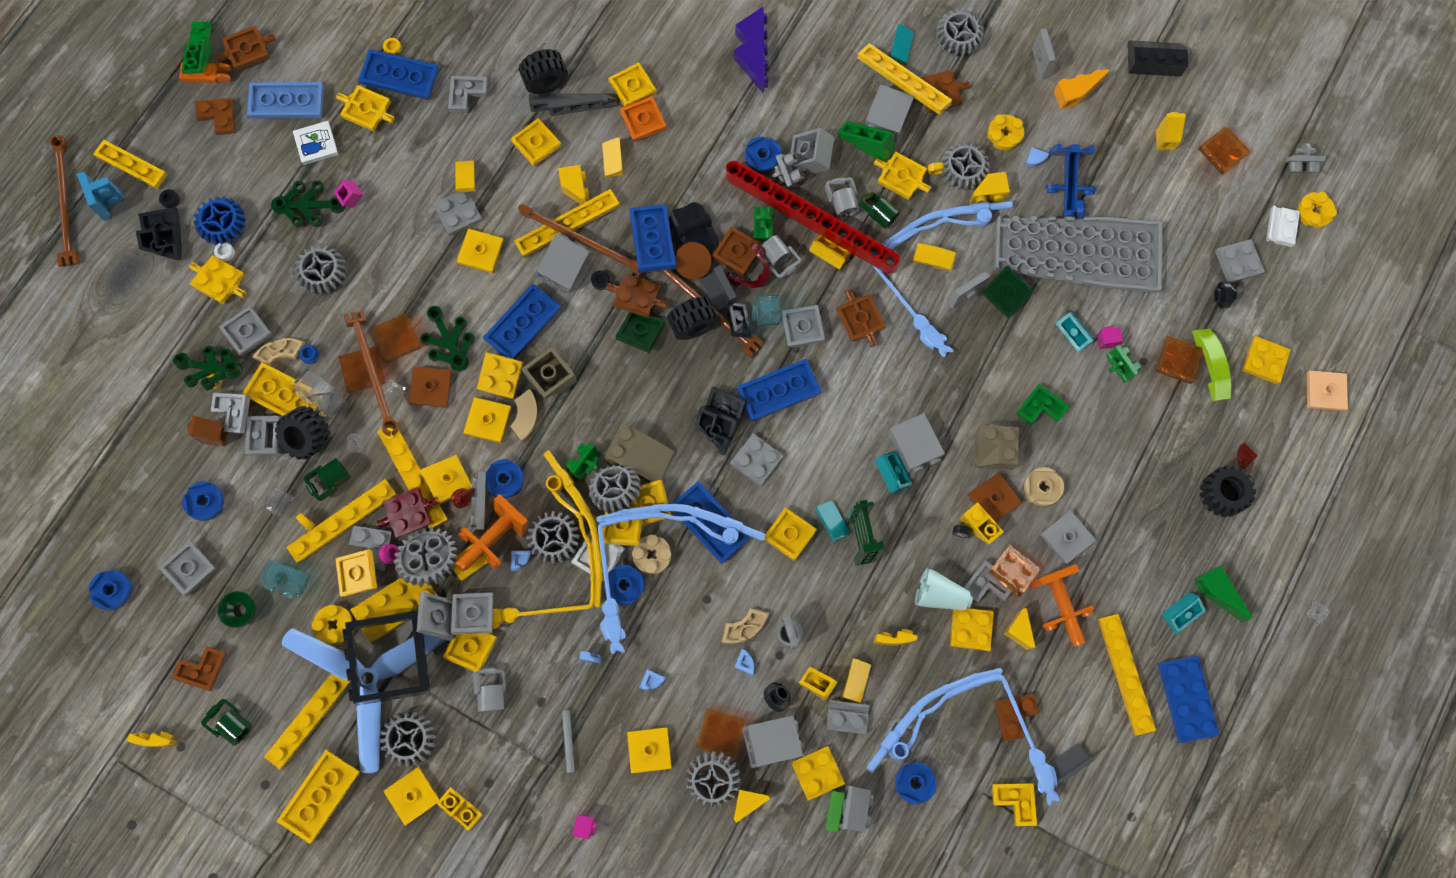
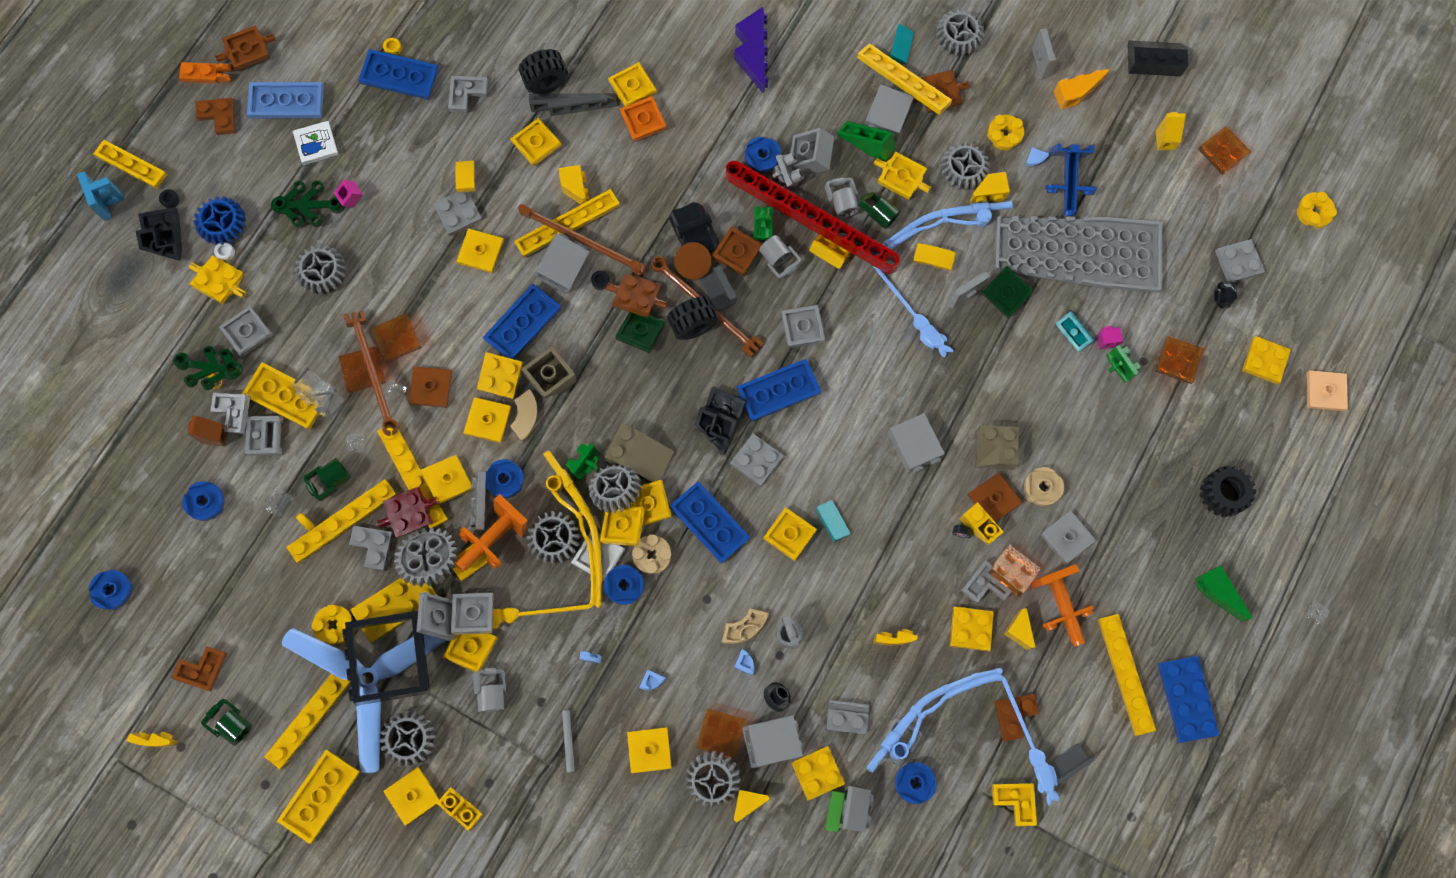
dark orange hinge [49,135,79,267] -> none
light grey plate [159,540,217,597] -> none
green slope [182,21,213,74] -> none
dark green piece [218,591,256,628] -> none
tan tile [252,338,306,367] -> none
clear light blue brick [259,559,310,599] -> none
black tyre [275,406,330,460] -> none
blue plate [299,345,319,364] -> none
yellow plate [336,85,395,132] -> none
yellow plate [336,549,377,597] -> none
dark pink tile [379,544,399,564] -> none
dark green plant [420,306,475,372] -> none
clear red tile [451,488,472,508] -> none
light blue tile [511,550,531,571] -> none
dark pink plate [572,814,597,839] -> none
light blue piece [596,504,766,654] -> none
yellow slope [602,138,623,177] -> none
blue plate [629,204,676,273] -> none
dark red helmet [726,242,770,288] -> none
black plate [726,302,752,338] -> none
clear light blue brick [752,294,781,327] -> none
yellow slope [799,667,838,701] -> none
dark orange plate [836,288,886,348] -> none
yellow slope [842,658,871,704] -> none
dark green fence [845,500,884,566] -> none
teal slope [875,451,913,494] -> none
light aqua cone [915,568,973,610] -> none
yellow tile [927,162,946,175] -> none
green plate [1016,384,1070,425] -> none
blue tile [1076,199,1085,218] -> none
teal slope [1161,592,1206,634] -> none
lime slope [1192,329,1231,402] -> none
clear red tile [1237,442,1257,469] -> none
white plate [1266,206,1300,247] -> none
light grey hips [1285,143,1326,173] -> none

